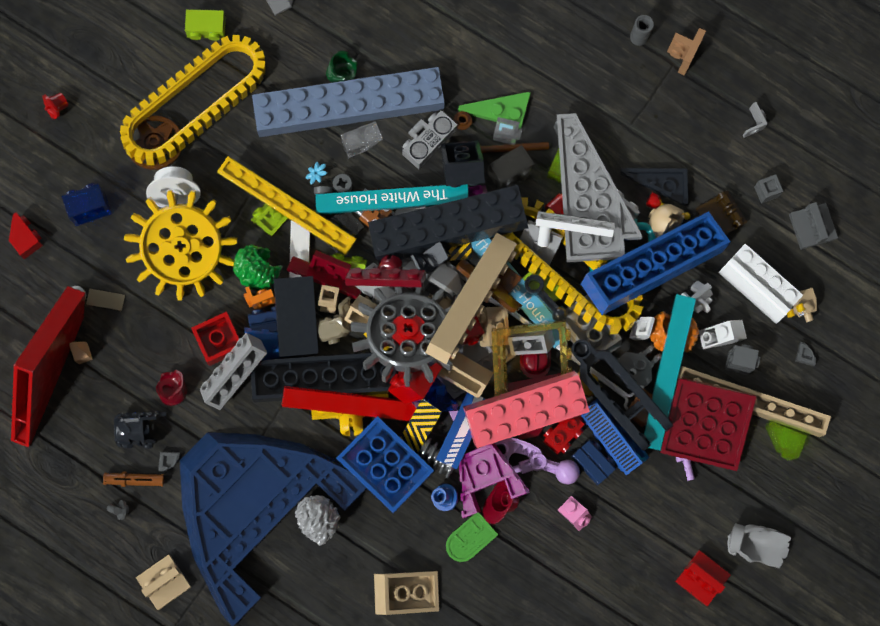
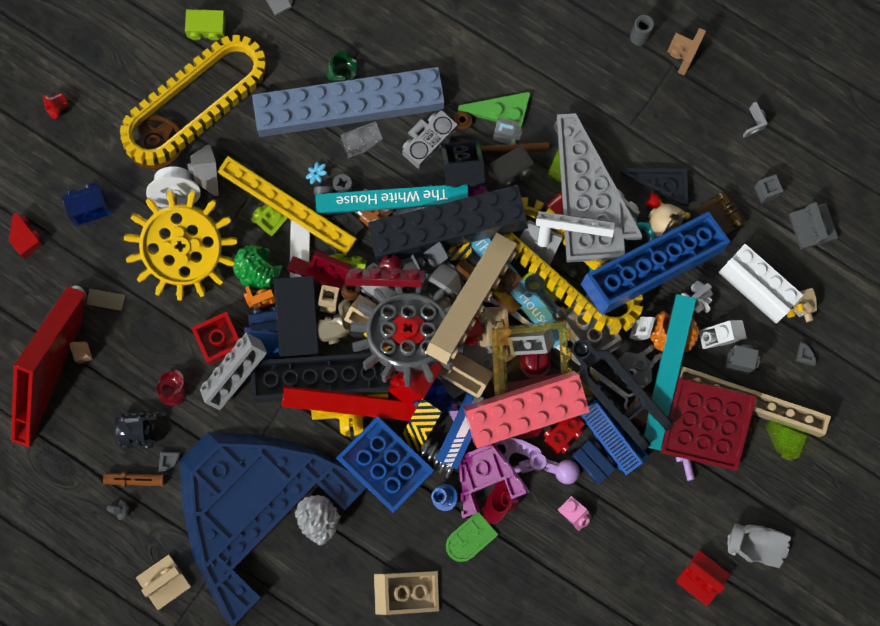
none -> light grey slope [188,145,219,196]
none -> reddish brown bush [341,283,360,300]

